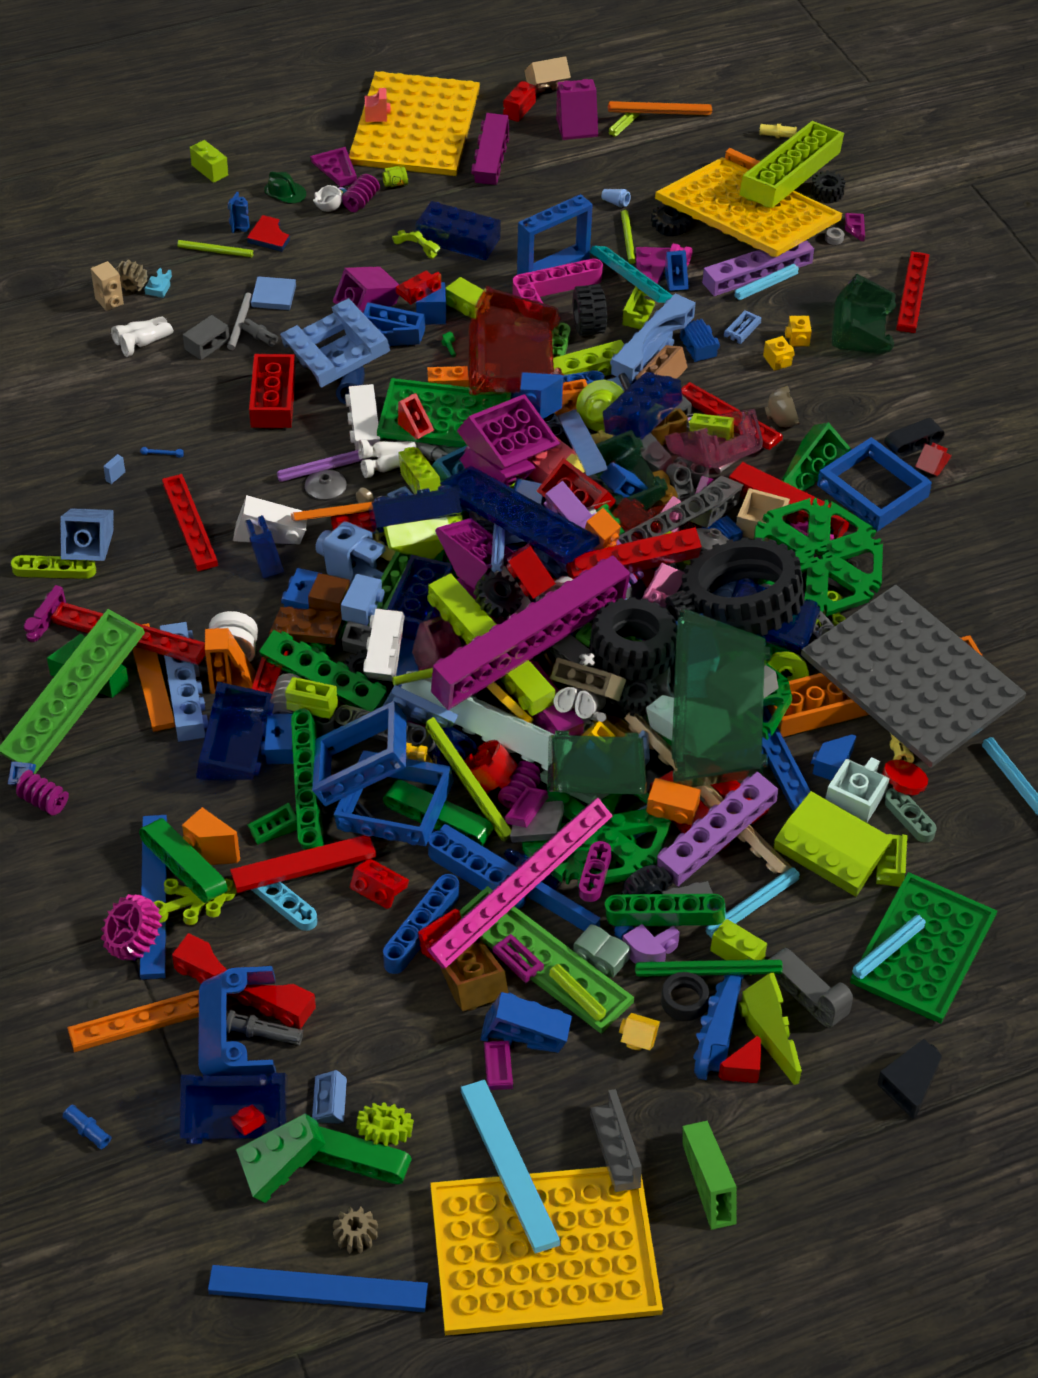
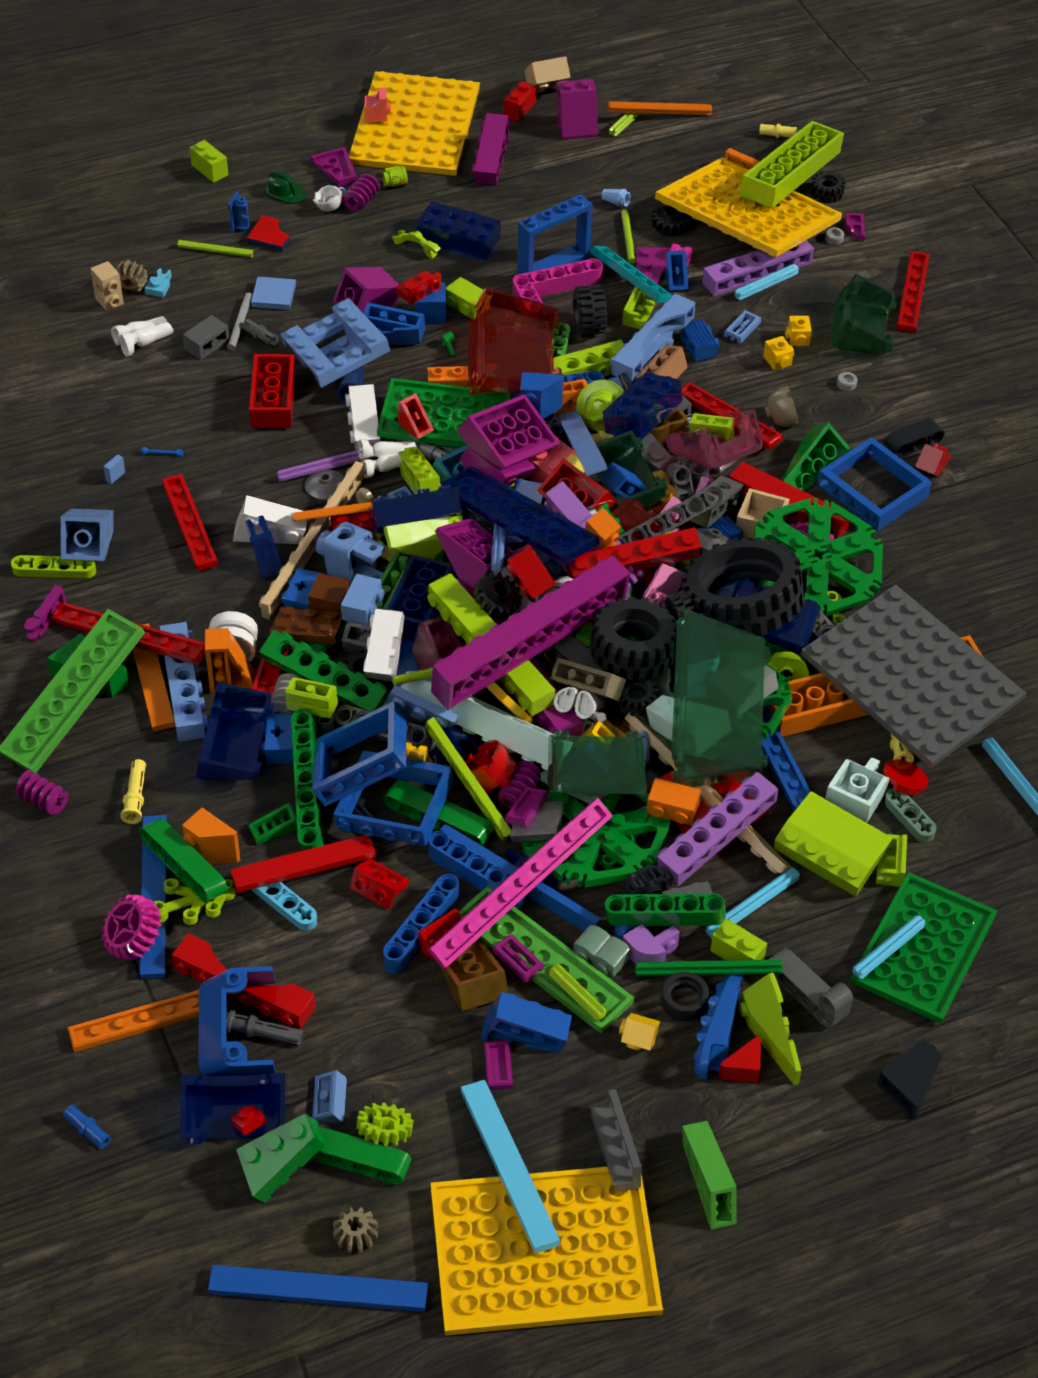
blue tile [8,761,36,786] -> none
white axle [579,653,595,666] -> none
magenta beam [579,841,611,902] -> none
blue slope [811,735,856,781] -> none
none -> light yellow pin [120,759,146,824]
none -> tan plate [259,461,364,620]
none -> light grey tile [837,372,858,391]

